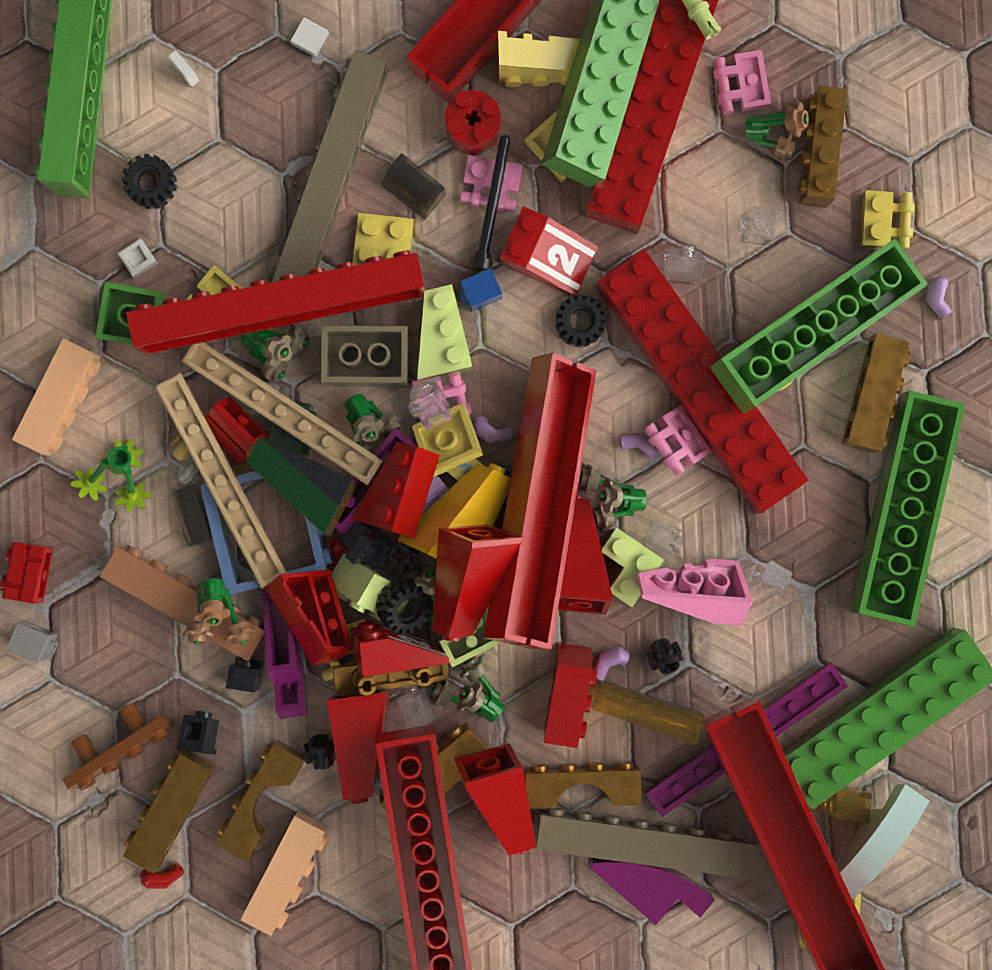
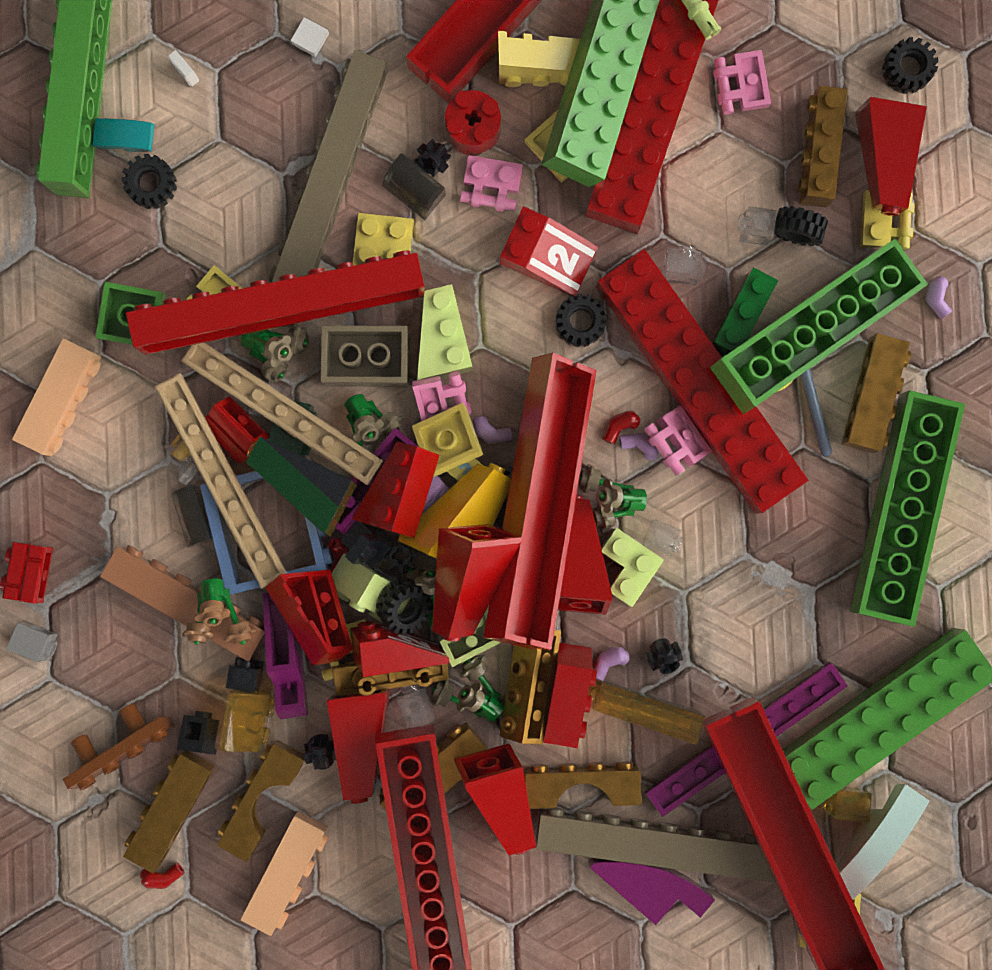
lime plant [70,439,152,513] -> none
white tile [117,238,158,278] -> none
clear brick [407,378,452,430] -> none
blue brick [457,268,502,312] -> none
black piece [469,135,511,270] -> none
bright pink wedge [637,559,753,625] -> none
plant [745,97,809,165] -> none
none -> teal slope [92,118,155,152]
none -> clear yellow slope [219,690,275,752]
none -> black gear [415,139,451,177]
none -> pearl gold brick [499,630,561,745]
none -> red arm [602,411,641,445]
none -> green brick [711,267,779,356]
none -> black tyre [772,206,828,246]
none -> sand blue piece [800,369,832,457]
none -> red slope [855,97,927,216]
none -> black tyre [882,37,939,94]

